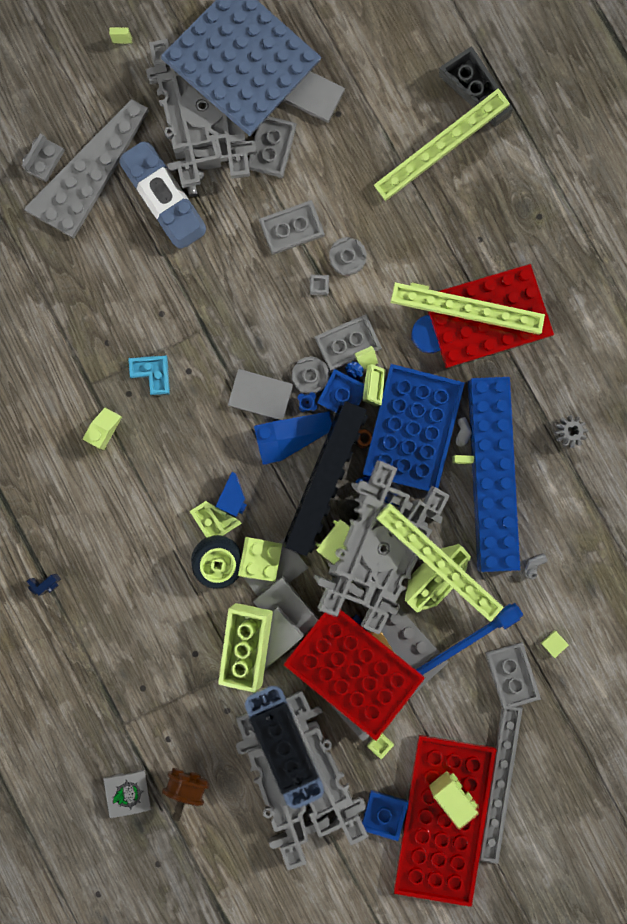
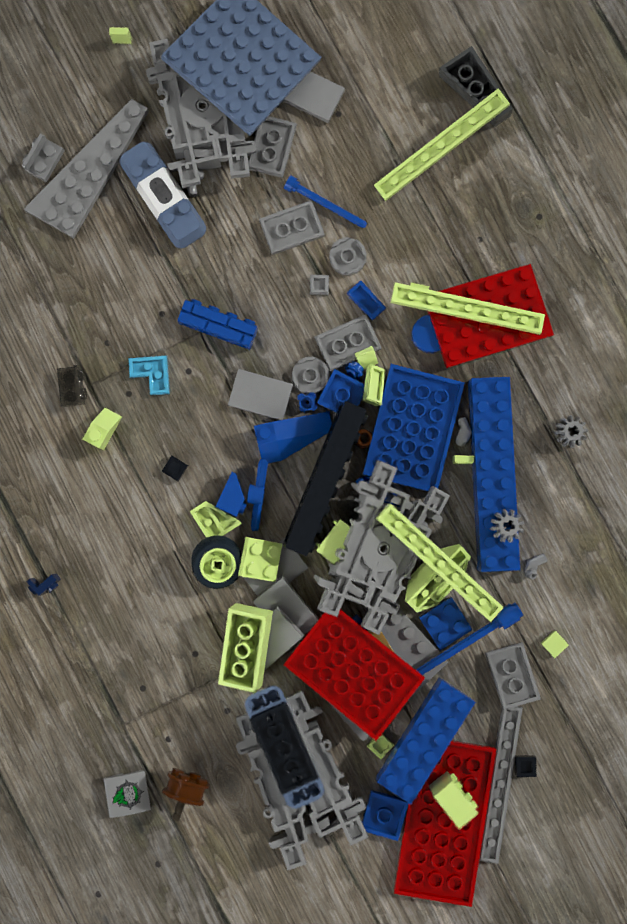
none -> clear smoke bracket [57,364,87,407]
none -> black plate [162,455,189,482]
none -> blue brick [178,299,258,350]
none -> blue piece [247,459,268,531]
none -> blue piece [284,175,367,228]
none -> blue tile [347,280,386,321]
none -> blue brick [376,677,476,804]
none -> blue plate [419,596,472,650]
none -> light grey gear [490,509,524,543]
none -> black plate [515,755,537,777]

